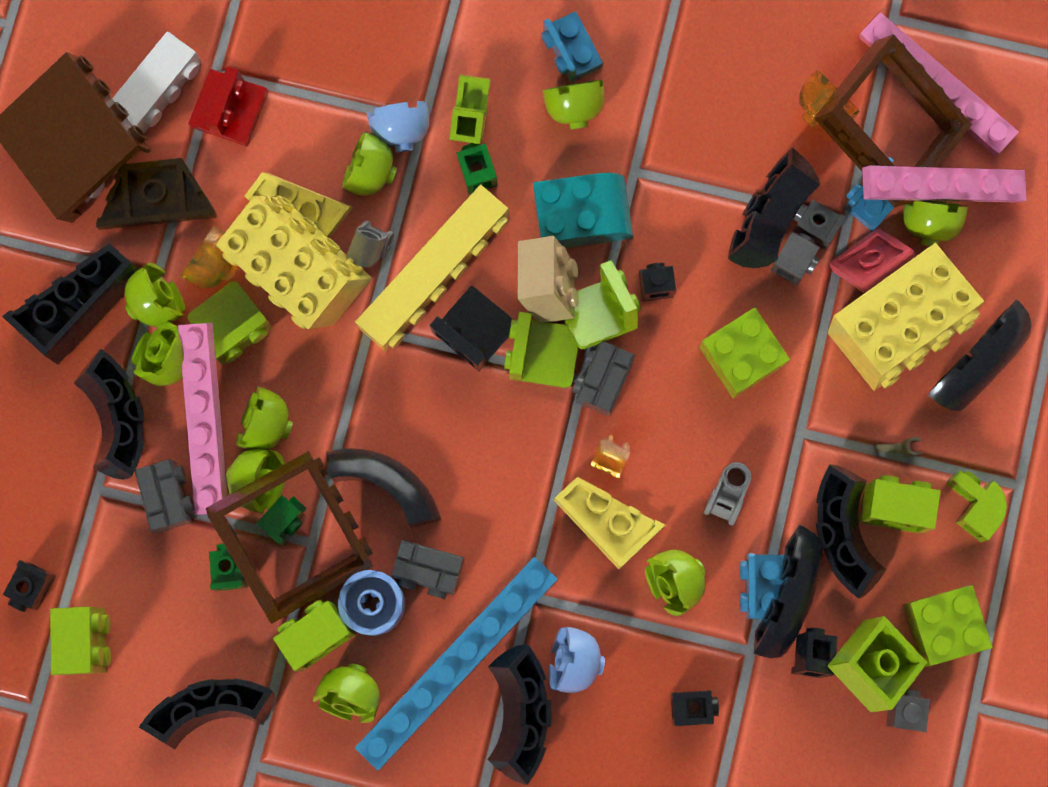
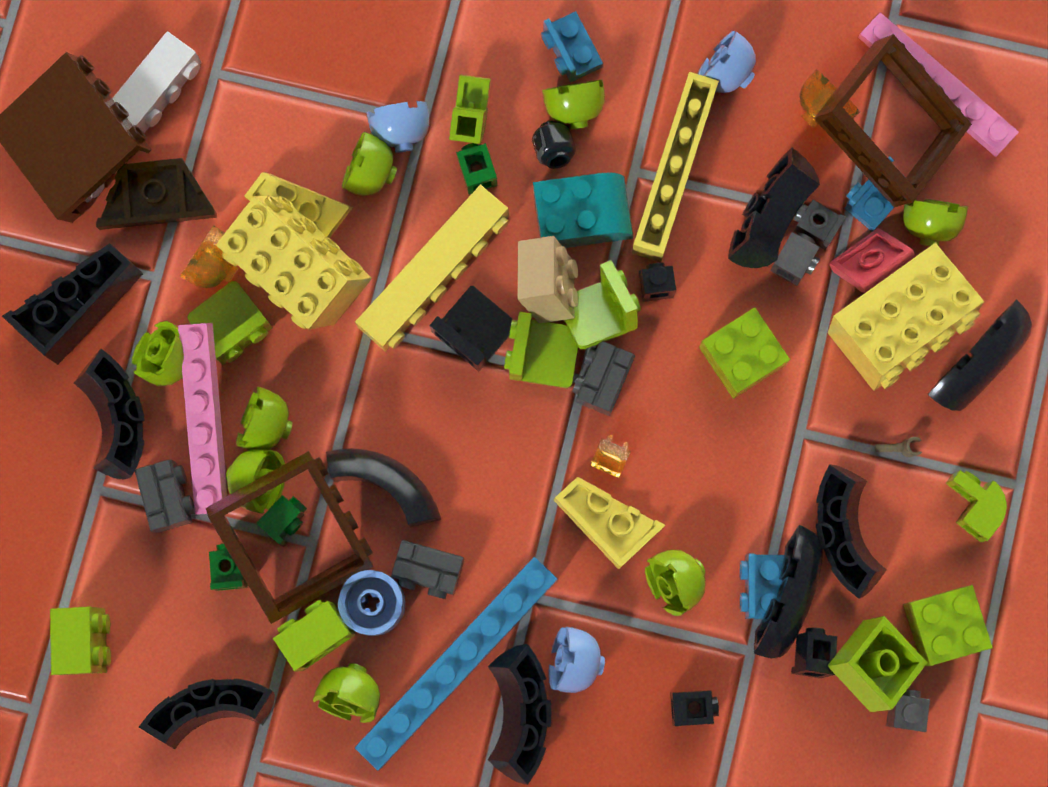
black brick [3,560,56,612] -> none
lime cylinder [125,263,185,327] -> none
red bracket [188,66,269,147] -> none
light grey piece [346,220,395,268] -> none
light grey piece [703,462,751,526] -> none
lime brick [859,475,941,534] -> none
bright pink plate [862,166,1027,203] -> none
none -> black head [532,121,576,169]
none -> light yellow brick [632,72,719,262]
none -> light blue cylinder [698,31,756,93]

